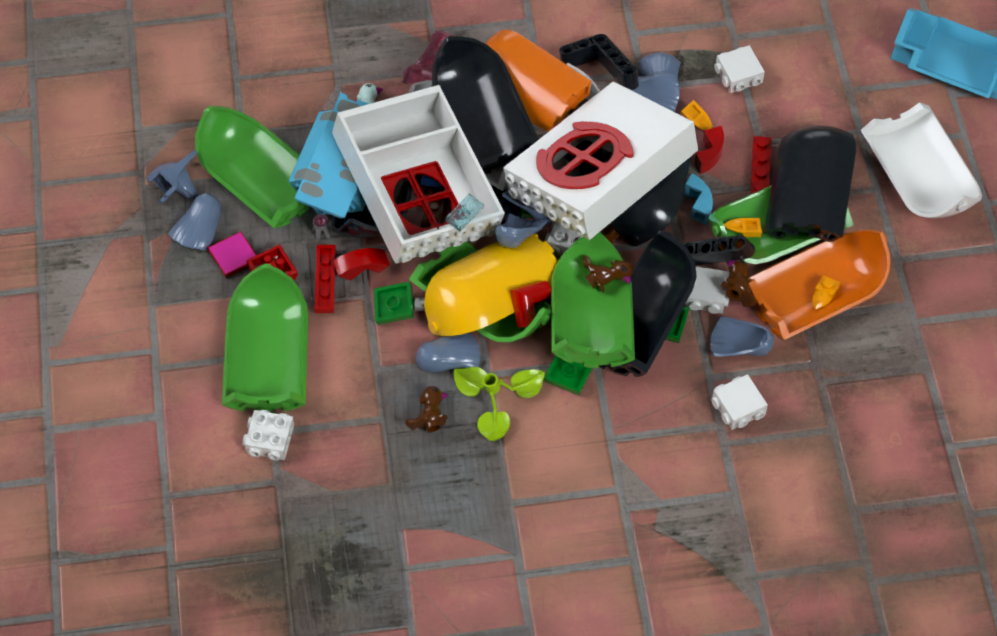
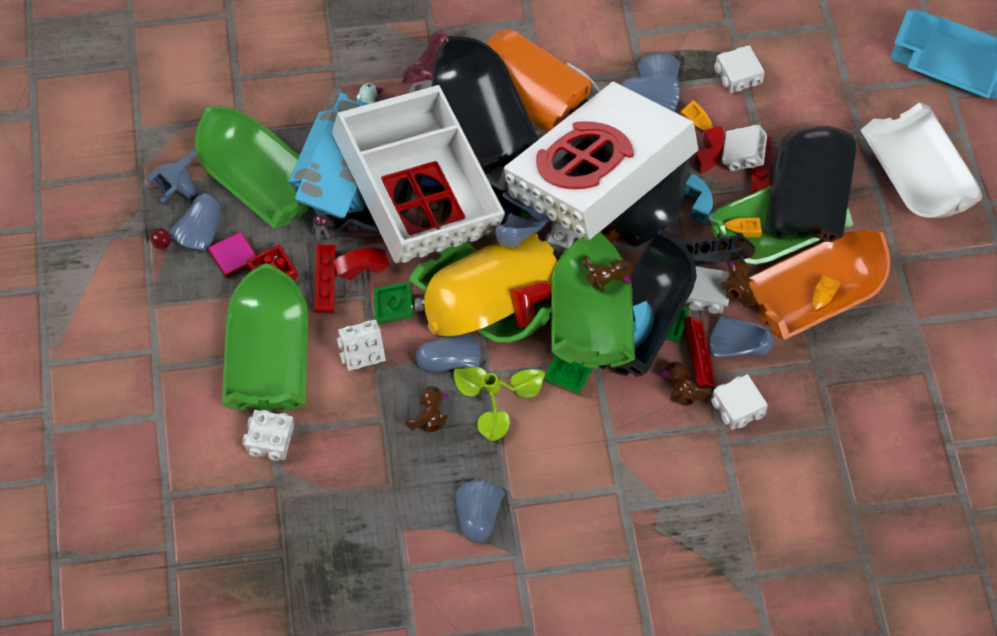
clear light blue plate [445,193,484,232] -> none
black beam [559,34,639,90] -> none
none -> dark red piece [150,229,172,250]
none -> white brick [337,320,386,371]
none -> sand blue hair [456,480,505,543]
none -> medium azure brick [633,301,654,349]
none -> reddish brown animal [659,362,713,406]
none -> red plate [685,317,717,390]
none -> white brick [722,125,767,171]

